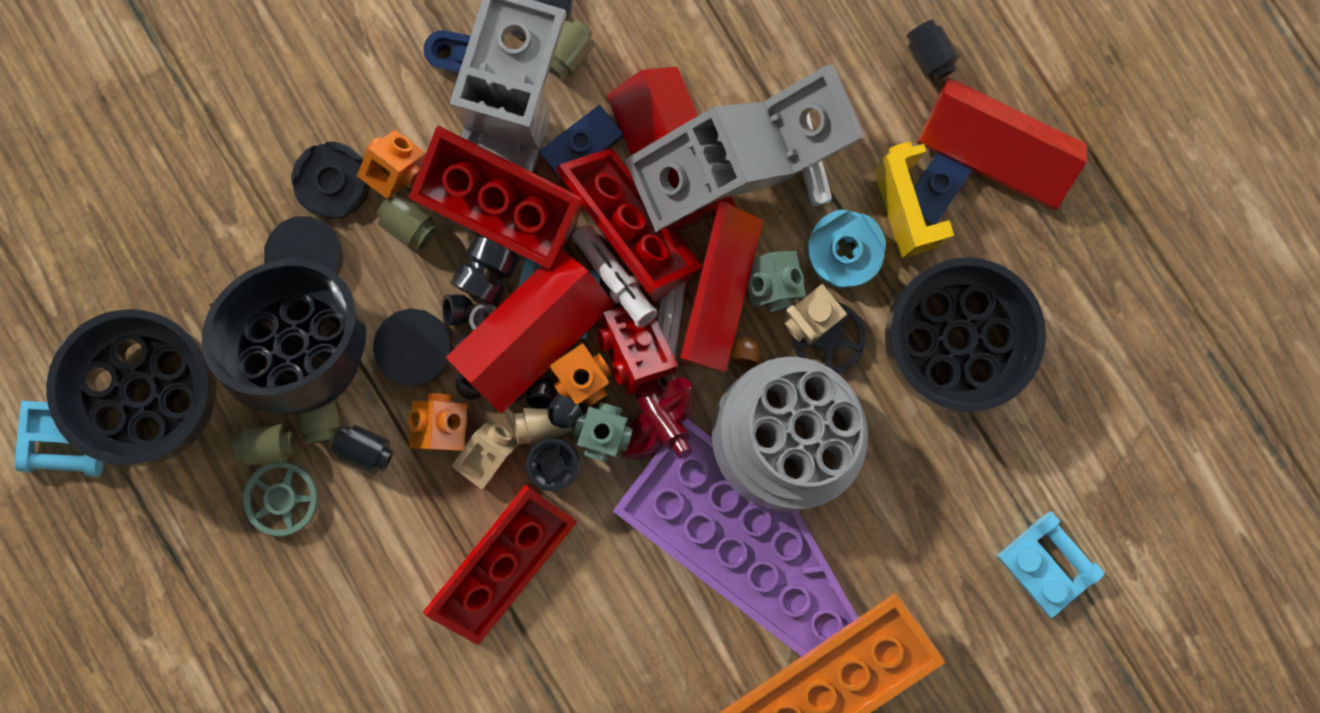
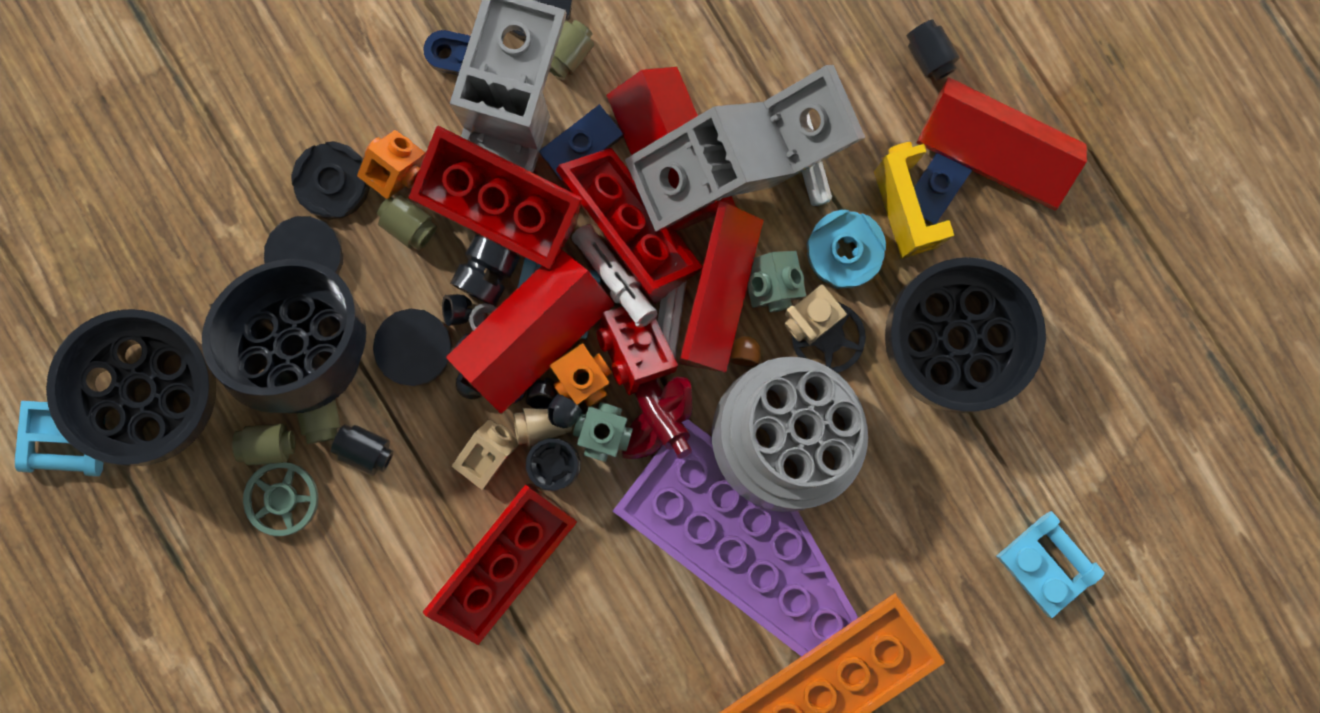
orange brick [408,393,468,451] -> none

